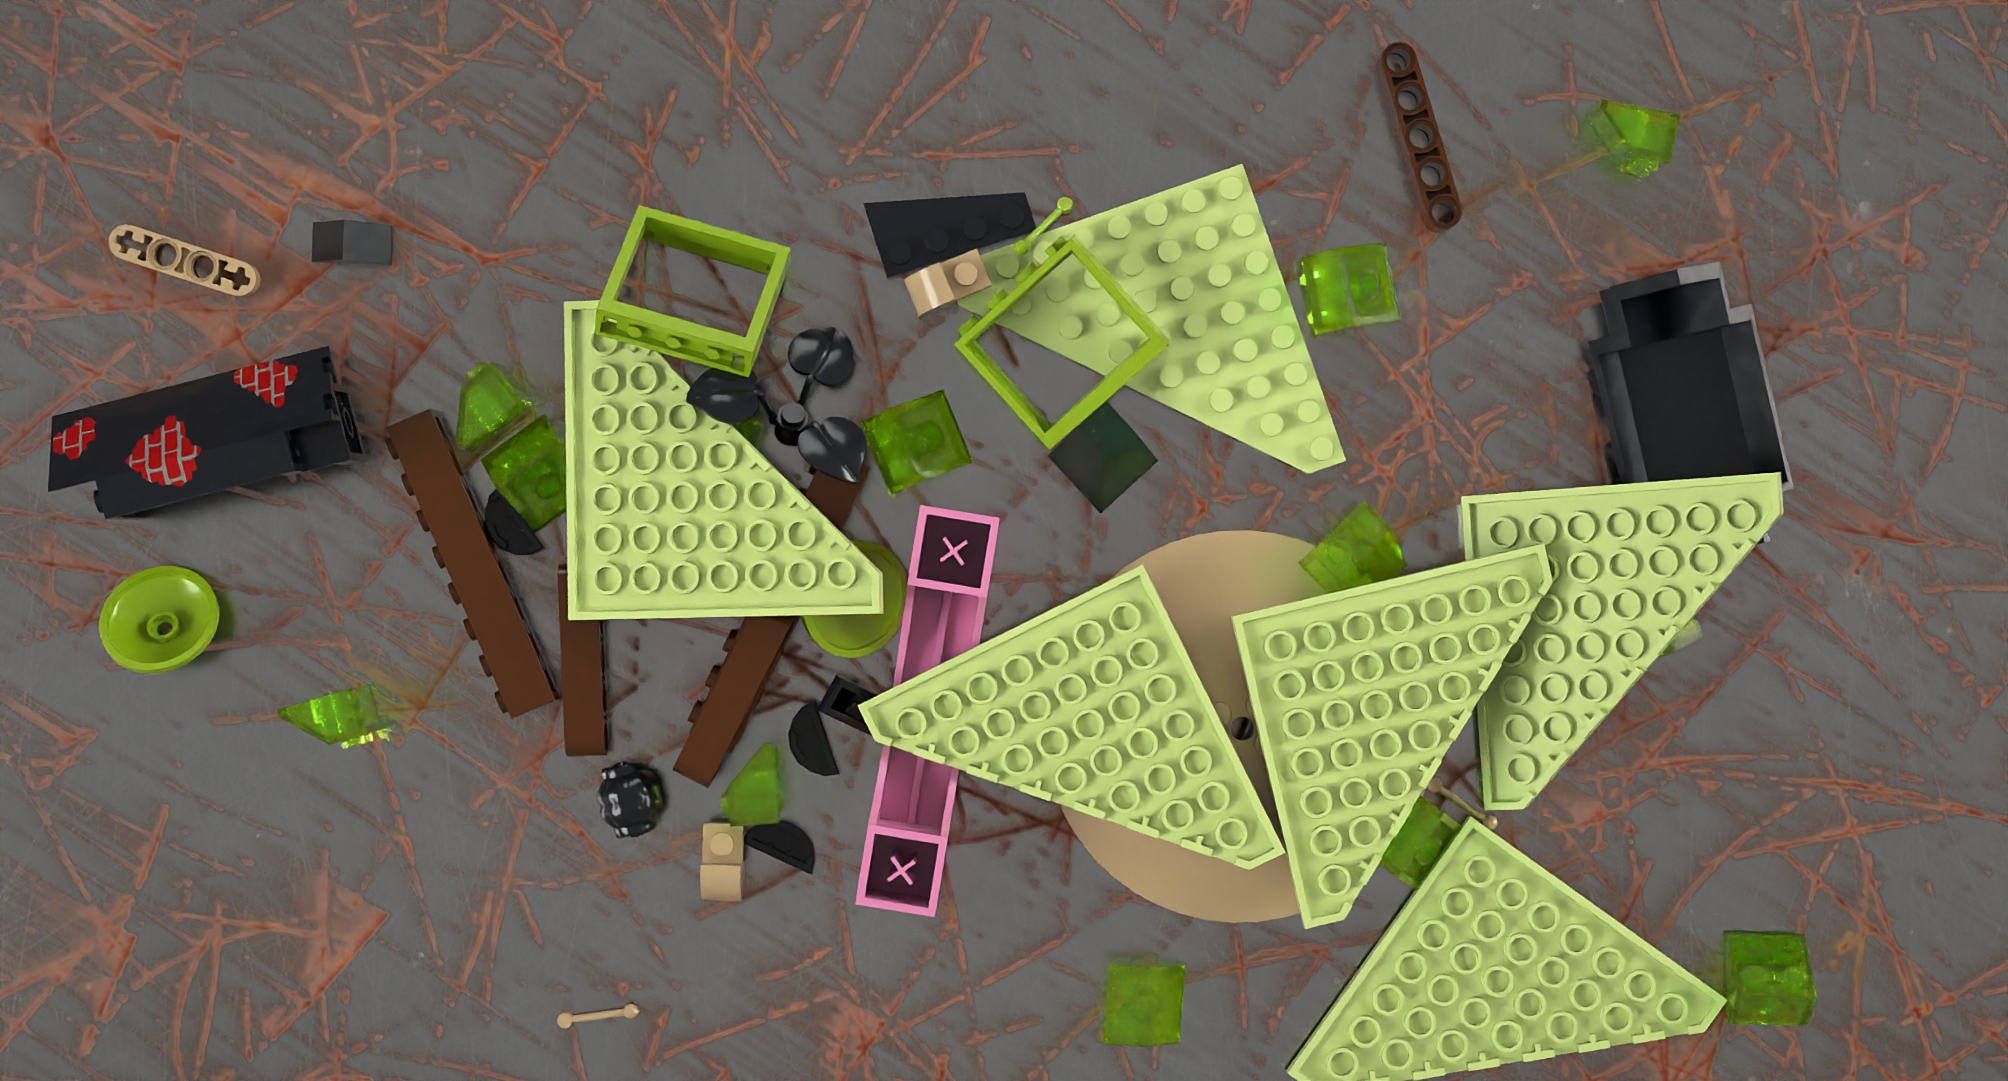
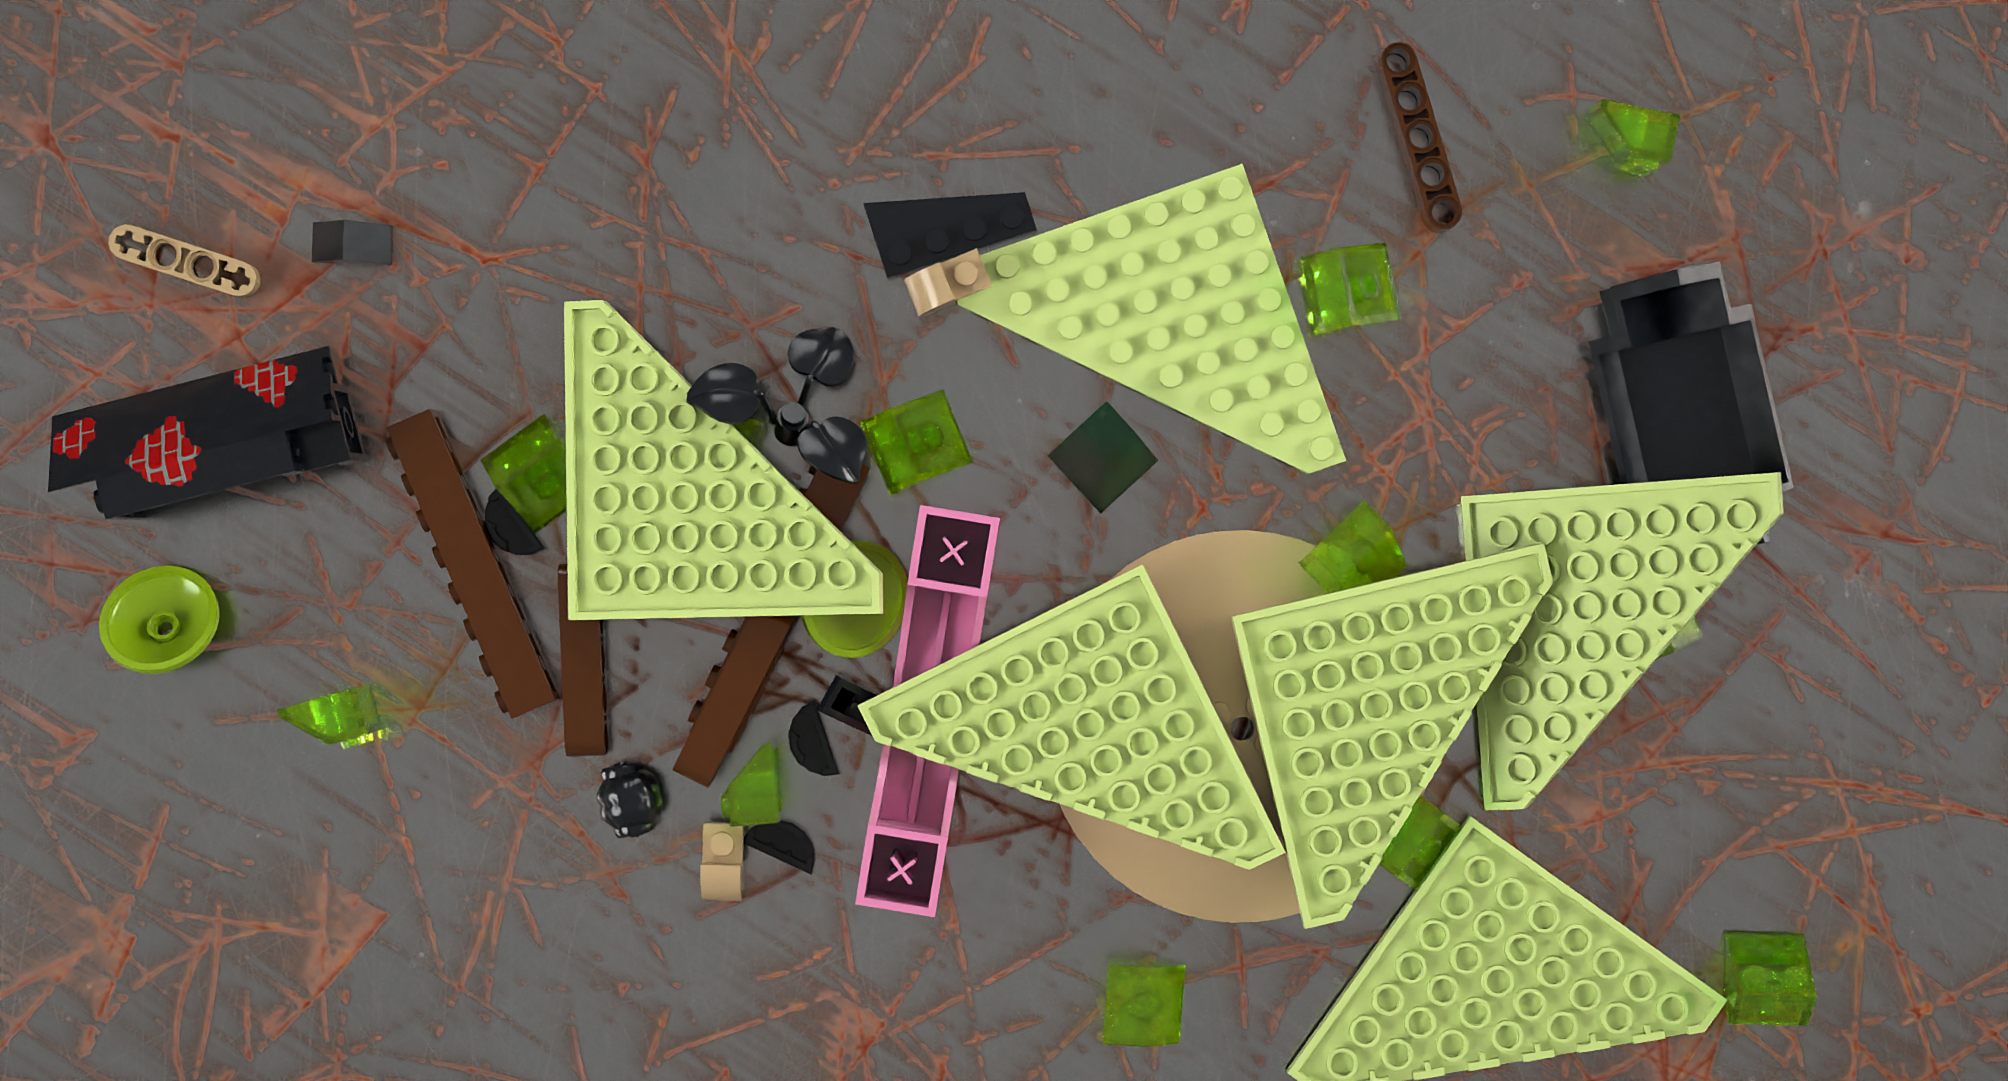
clear neon green slope [455,361,534,452] -> none
tan hinge [557,1004,639,1029] -> none
lime window [594,205,791,377] -> none
lime window [954,234,1170,450] -> none
lime hinge [1014,197,1073,255] -> none
tan hinge [1427,777,1497,830] -> none

